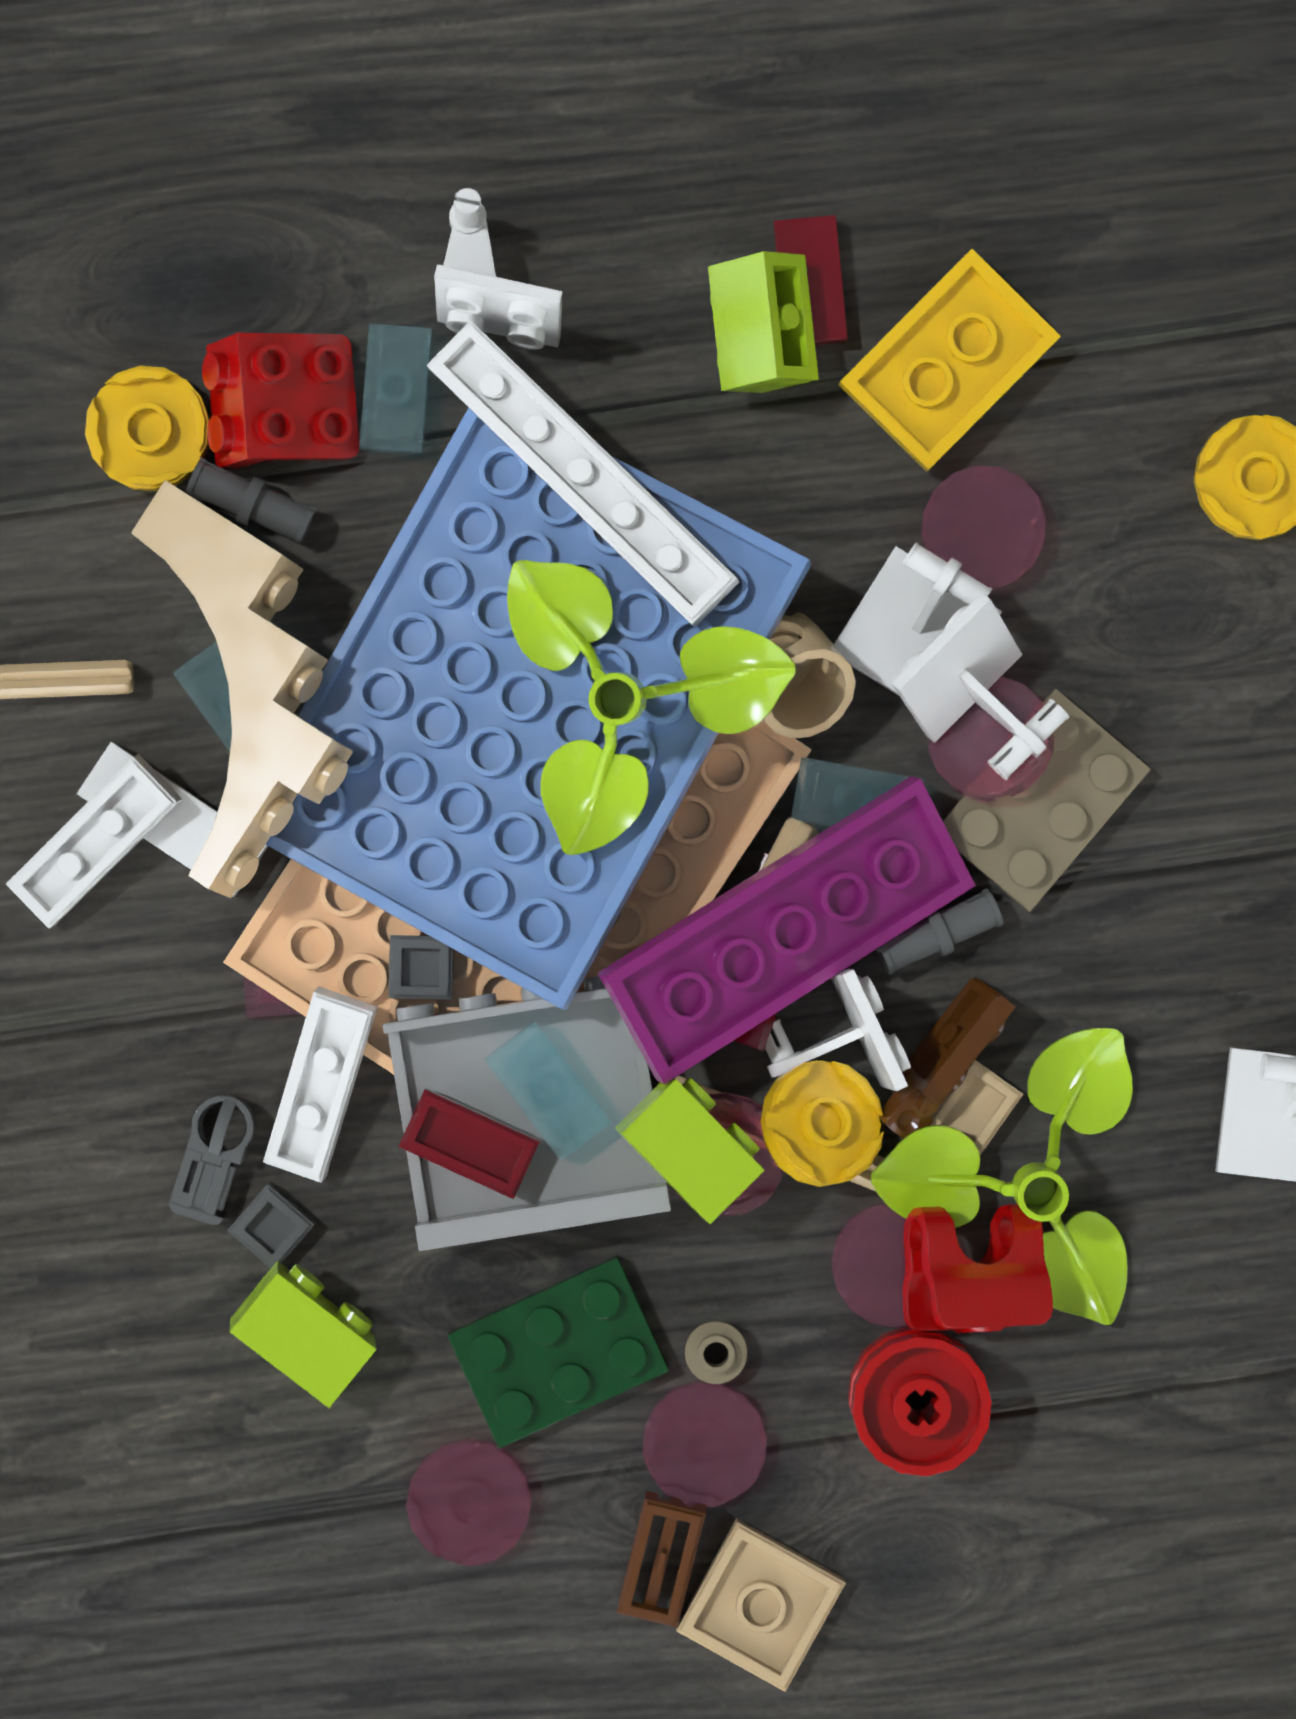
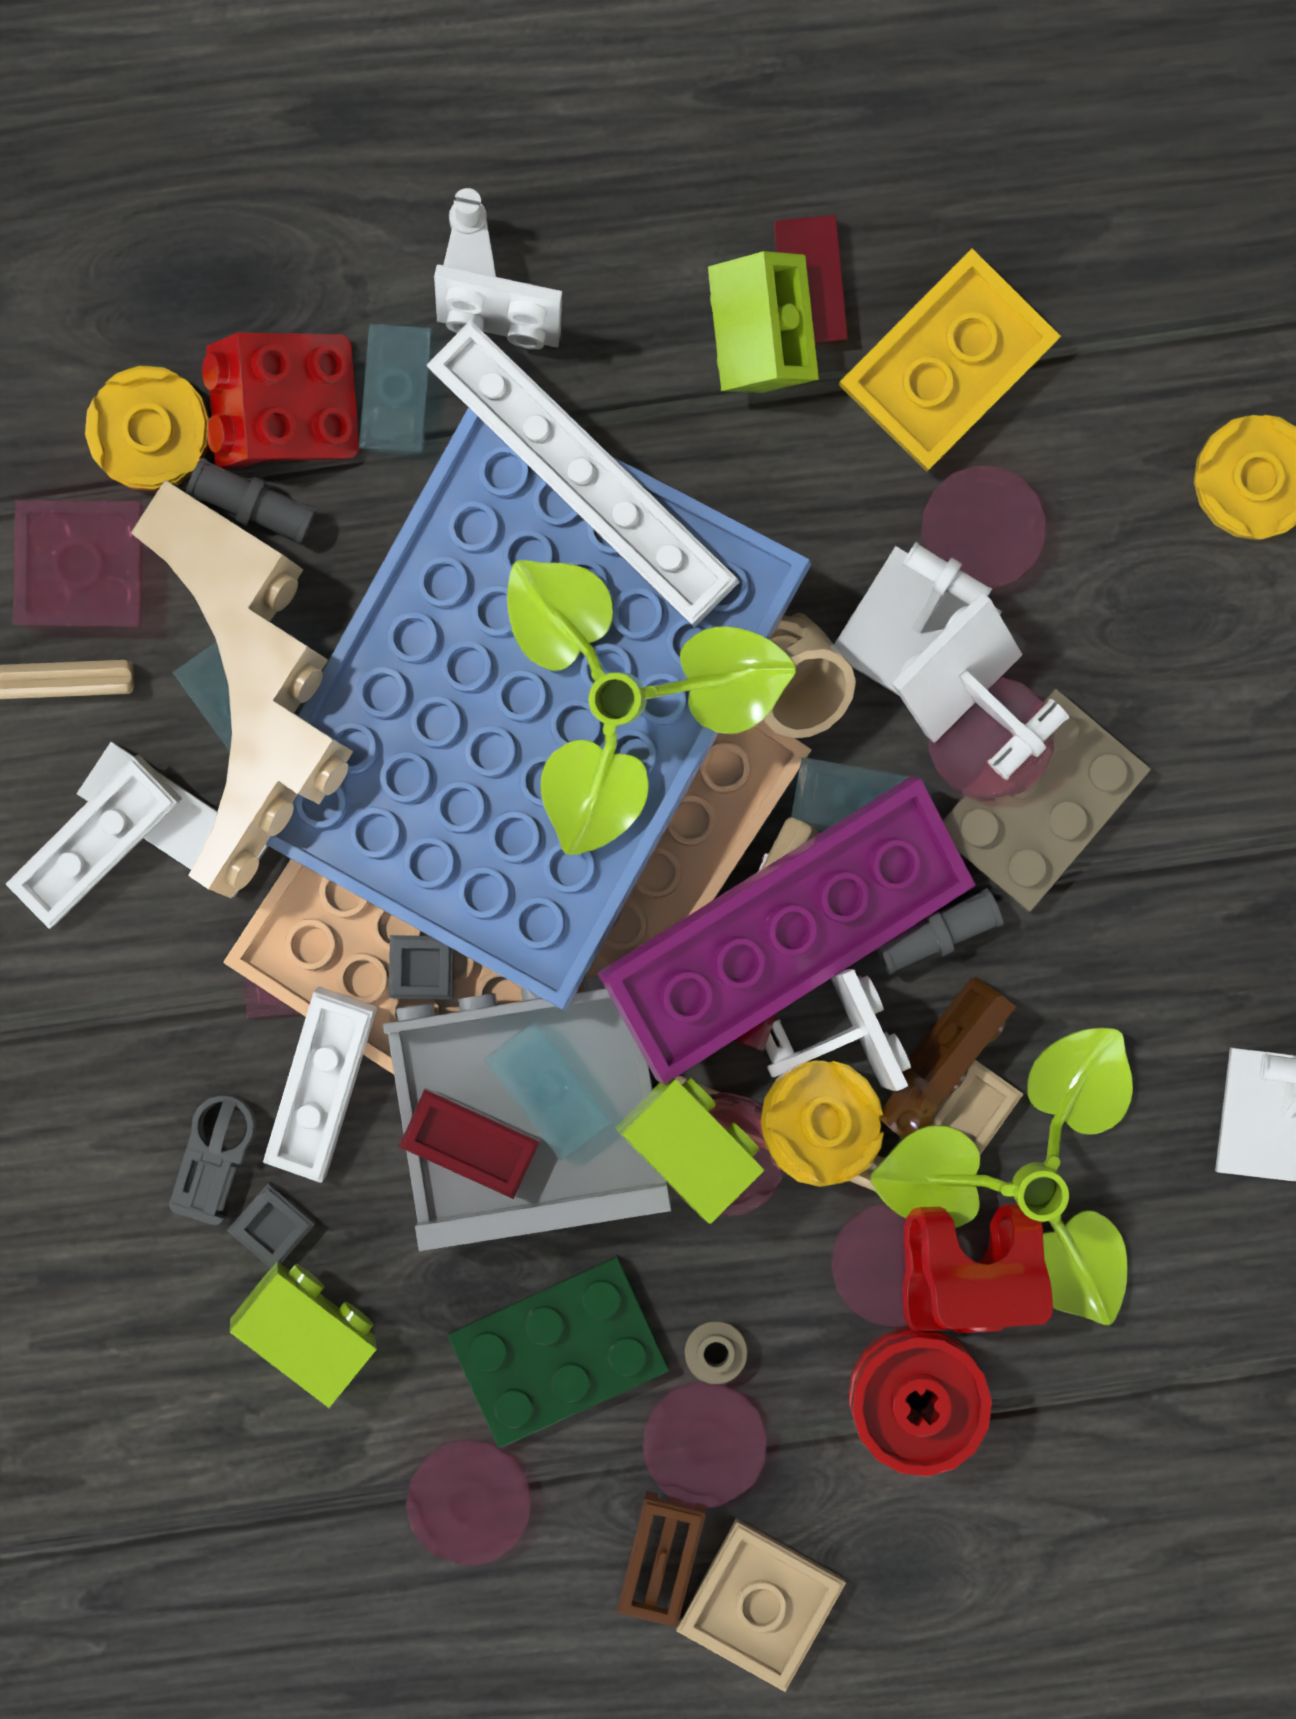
none -> clear pink plate [13,500,144,628]

